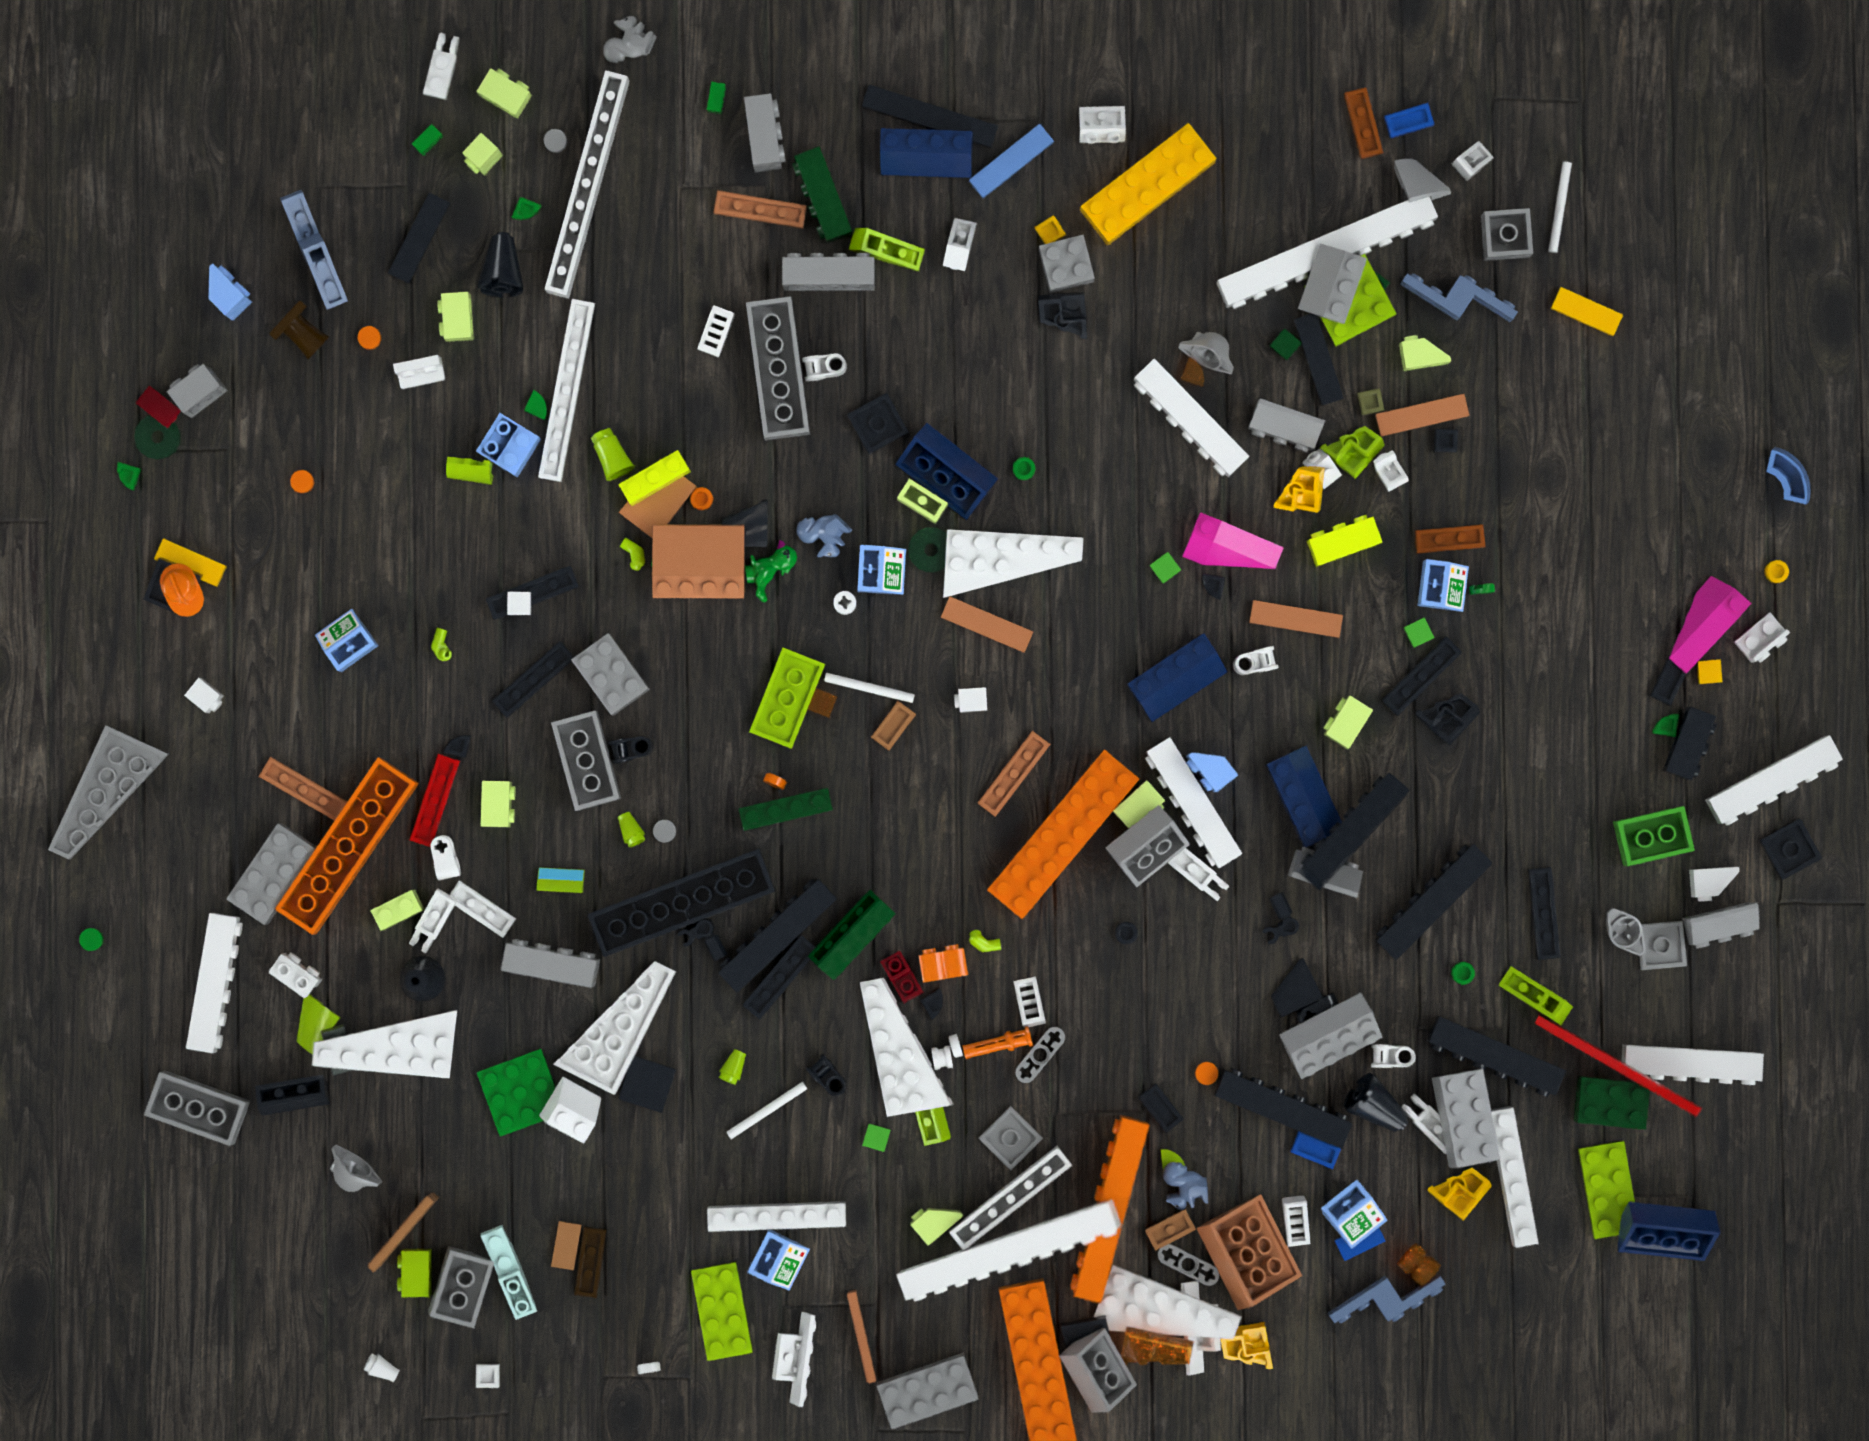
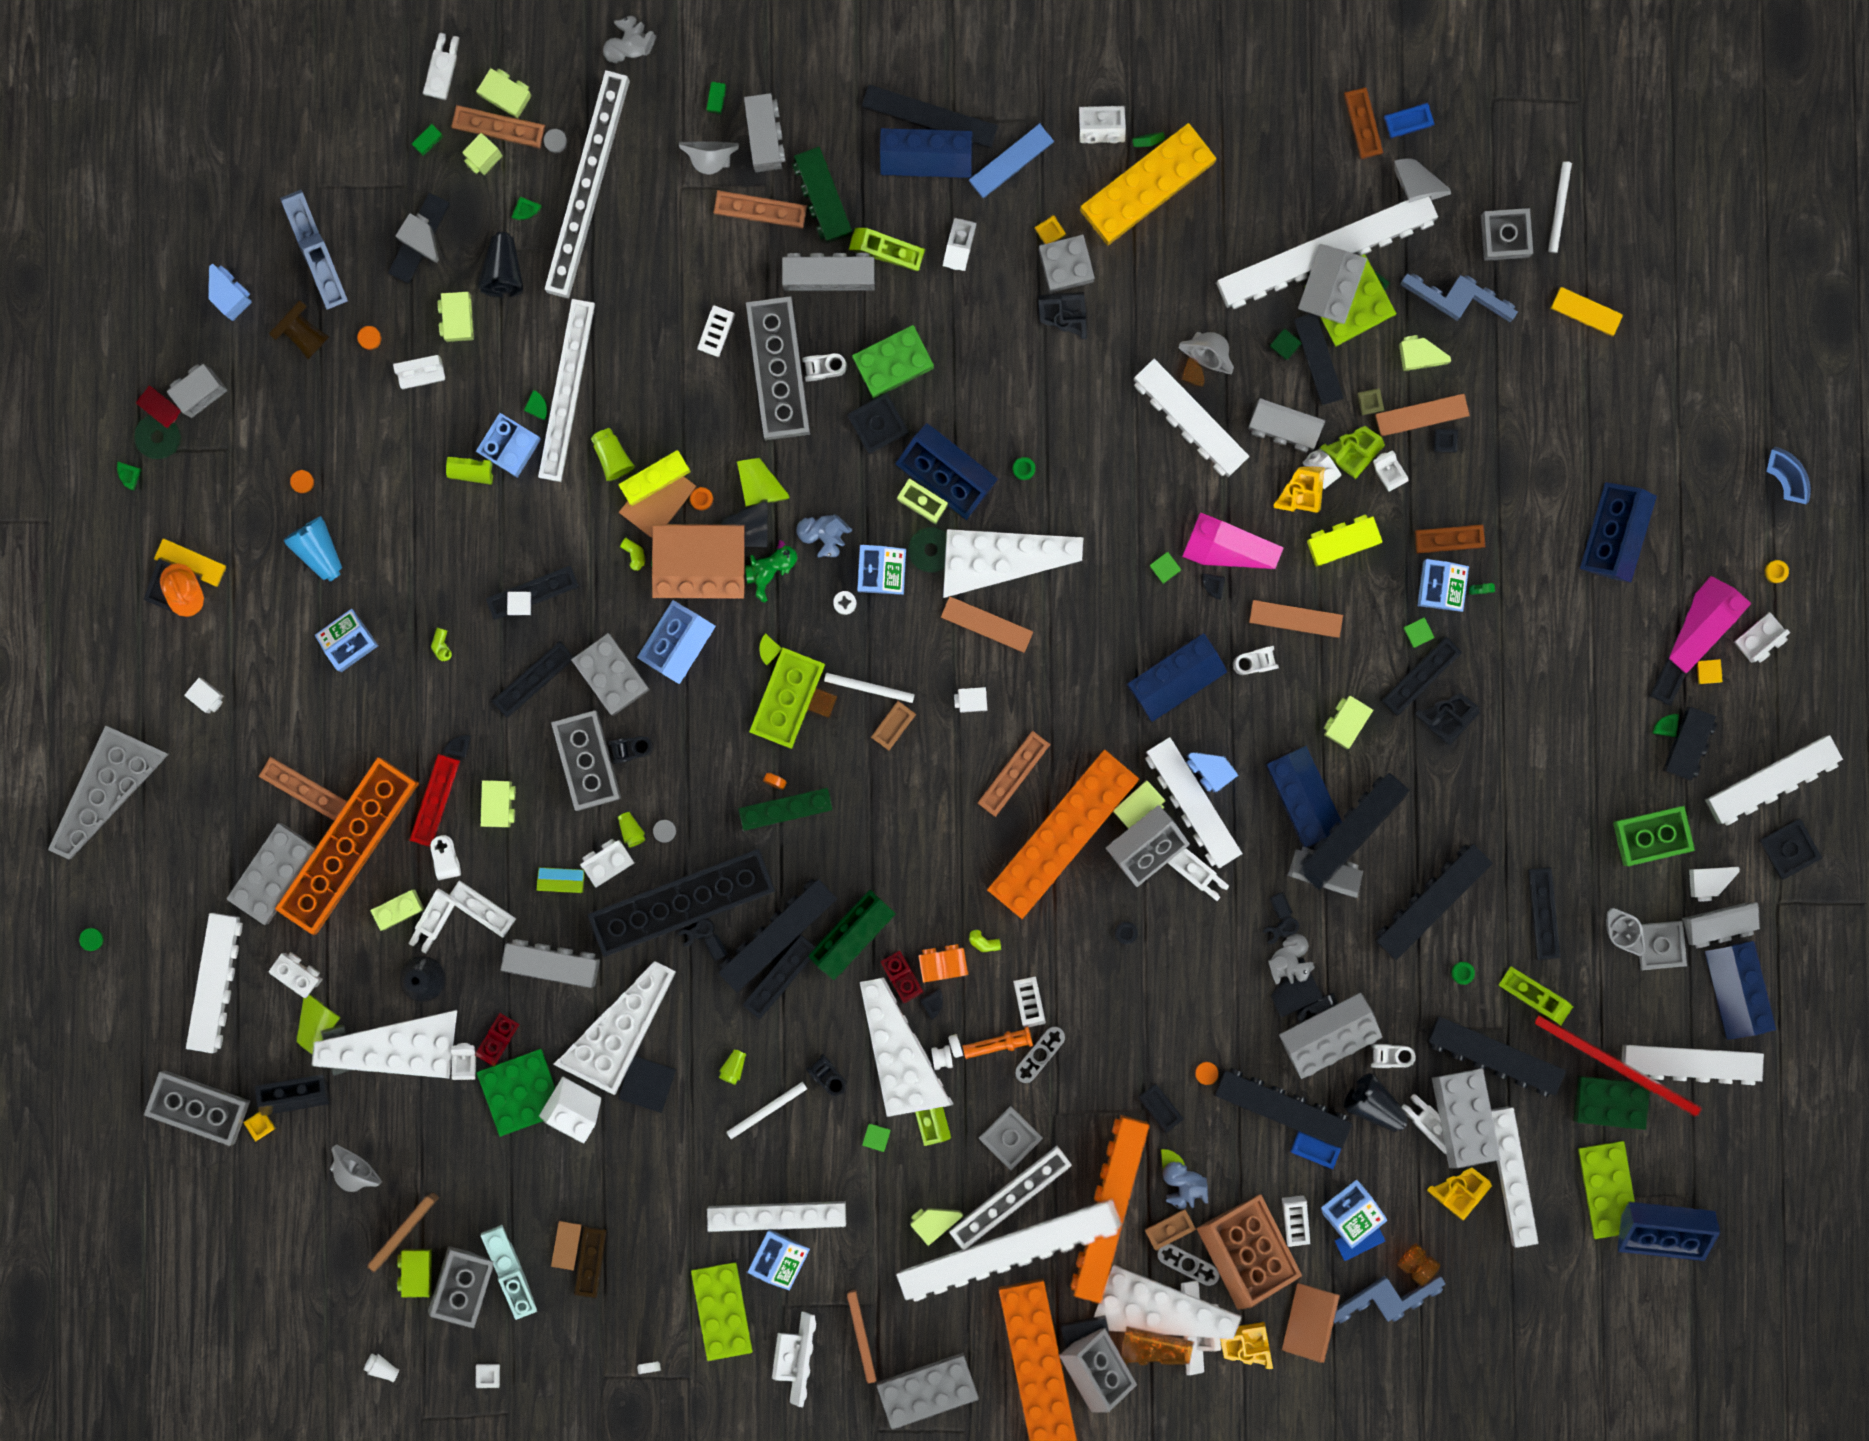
white slope [1452,141,1494,181] -> none
none -> yellow tile [243,1112,276,1142]
none -> dark azure cone [284,516,342,582]
none -> light grey slope [395,213,439,263]
none -> nougat tile [451,105,545,148]
none -> white bracket [451,1043,476,1080]
none -> dark red slope [475,1013,520,1067]
none -> white bracket [580,839,634,888]
none -> light blue slope [637,600,716,684]
none -> light grey hat [679,141,739,174]
none -> lime slope [737,458,789,507]
none -> lime tile [759,633,782,665]
none -> bright green brick [852,325,934,399]
none -> green tile [1132,132,1165,147]
none -> light grey animal [1268,933,1315,985]
none -> nougat tile [1282,1283,1340,1362]
none -> dark blue slope [1580,482,1657,583]
none -> dark blue slope [1704,940,1776,1040]

